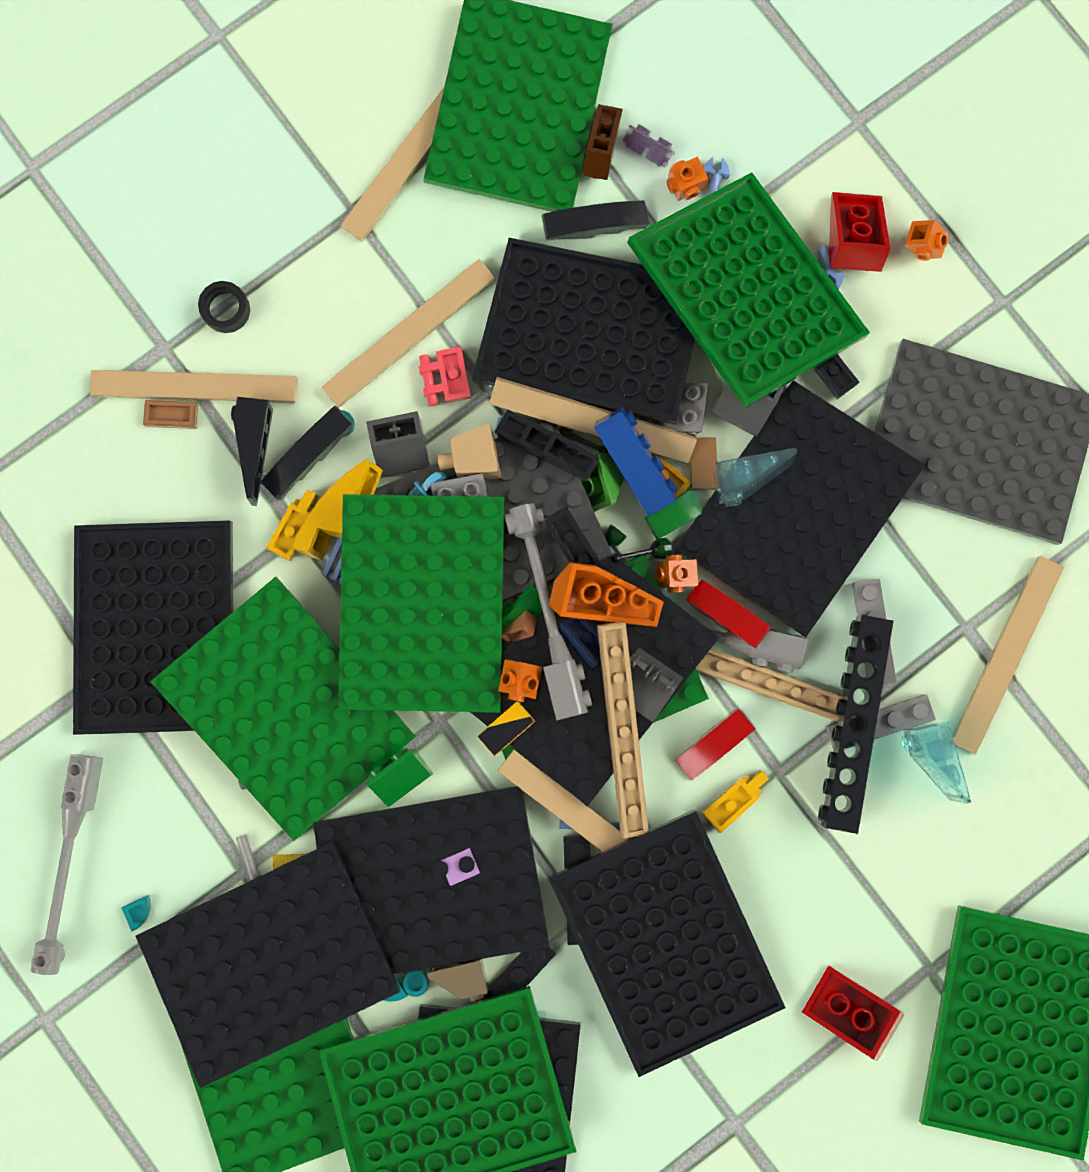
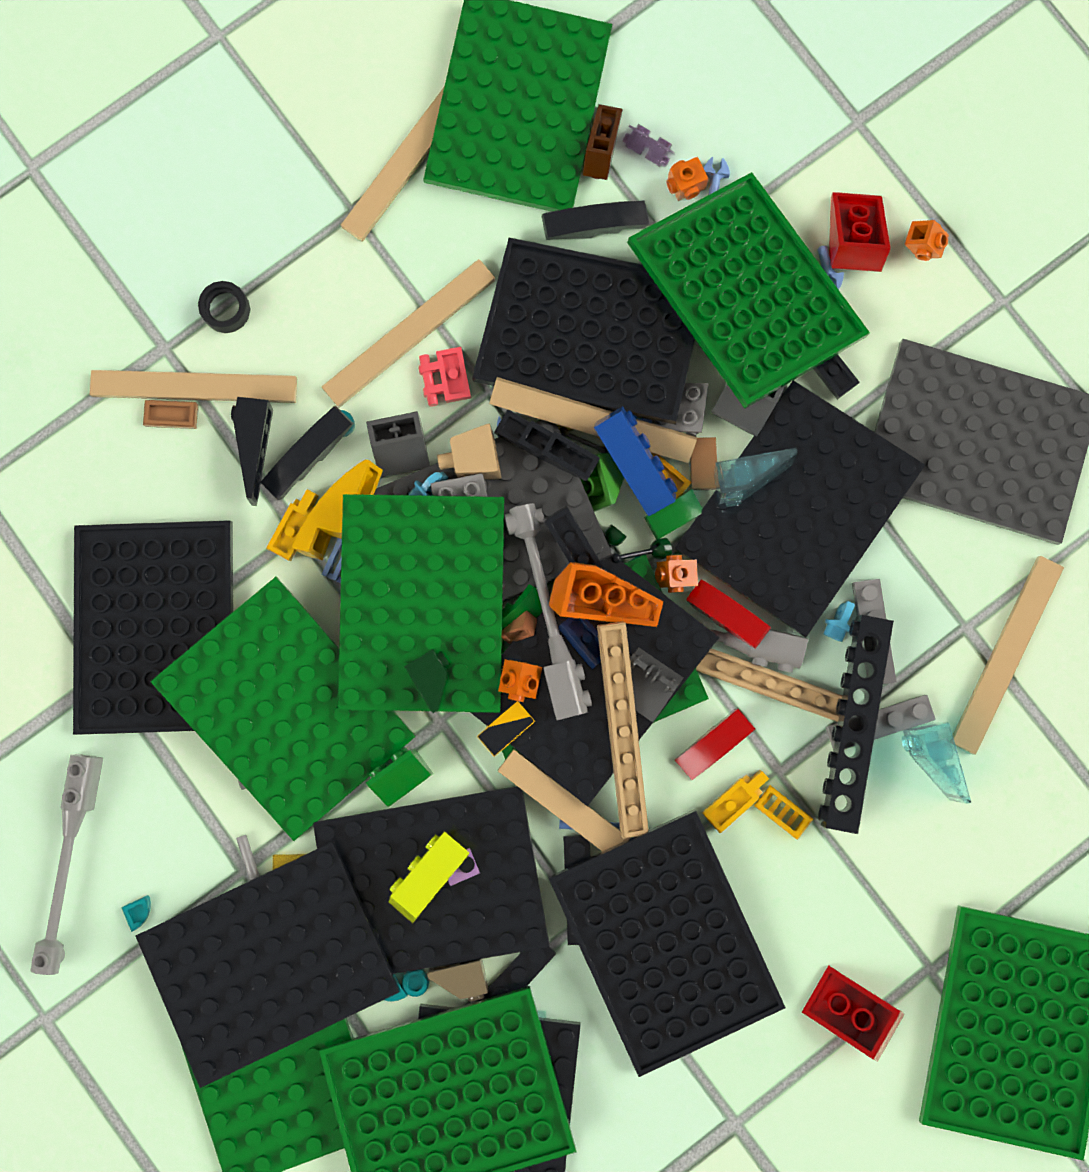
none -> neon yellow wedge [389,832,469,923]
none -> dark green slope [404,649,450,714]
none -> yellow slope [754,785,814,840]
none -> medium azure piece [823,601,855,642]

